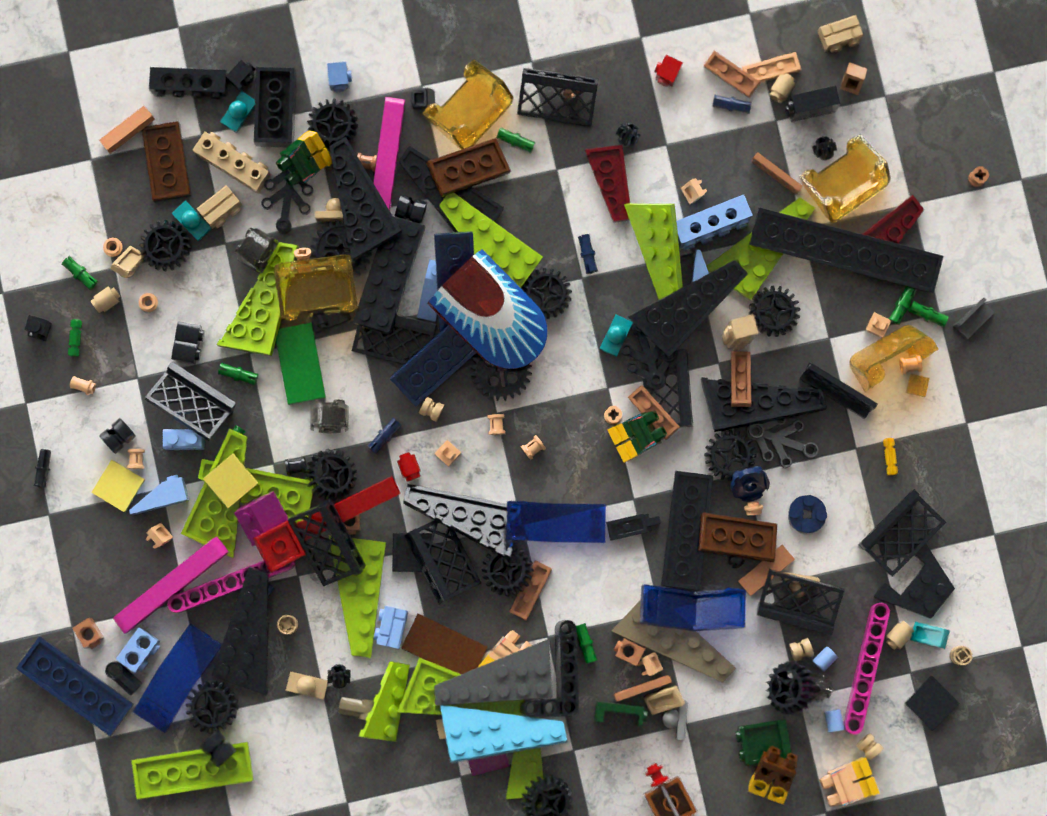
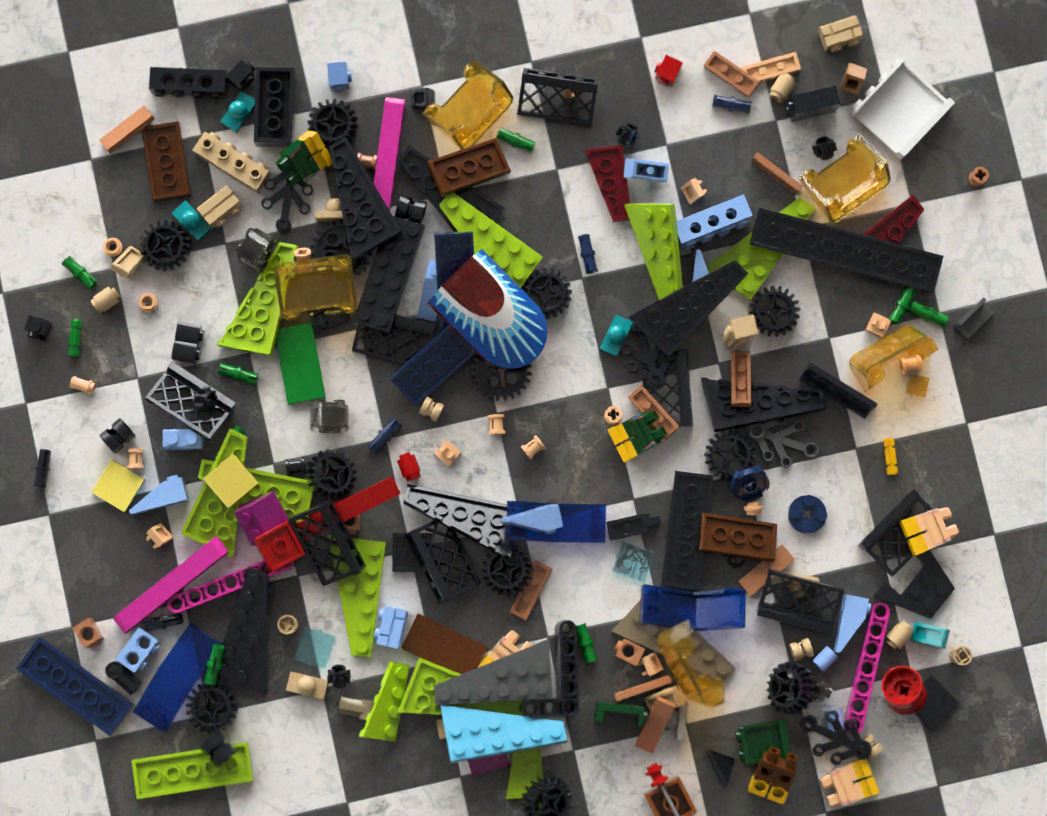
none -> black axle [144,613,184,631]
none -> black gear [193,386,218,411]
none -> green pin [204,644,225,685]
none -> clear light blue piece [295,627,335,669]
none -> light blue slope [500,504,563,534]
none -> clear light blue piece [612,541,654,582]
none -> light blue brick [624,158,669,182]
none -> nougat tile [635,696,676,754]
none -> clear yellow windscreen [657,620,725,707]
none -> black slope [706,749,735,787]
none -> black plant [800,710,872,765]
none -> light blue slope [833,595,871,653]
none -> white panel [851,57,955,160]
none -> red wheel [882,666,927,715]
none -> light nougat hips [899,507,959,556]

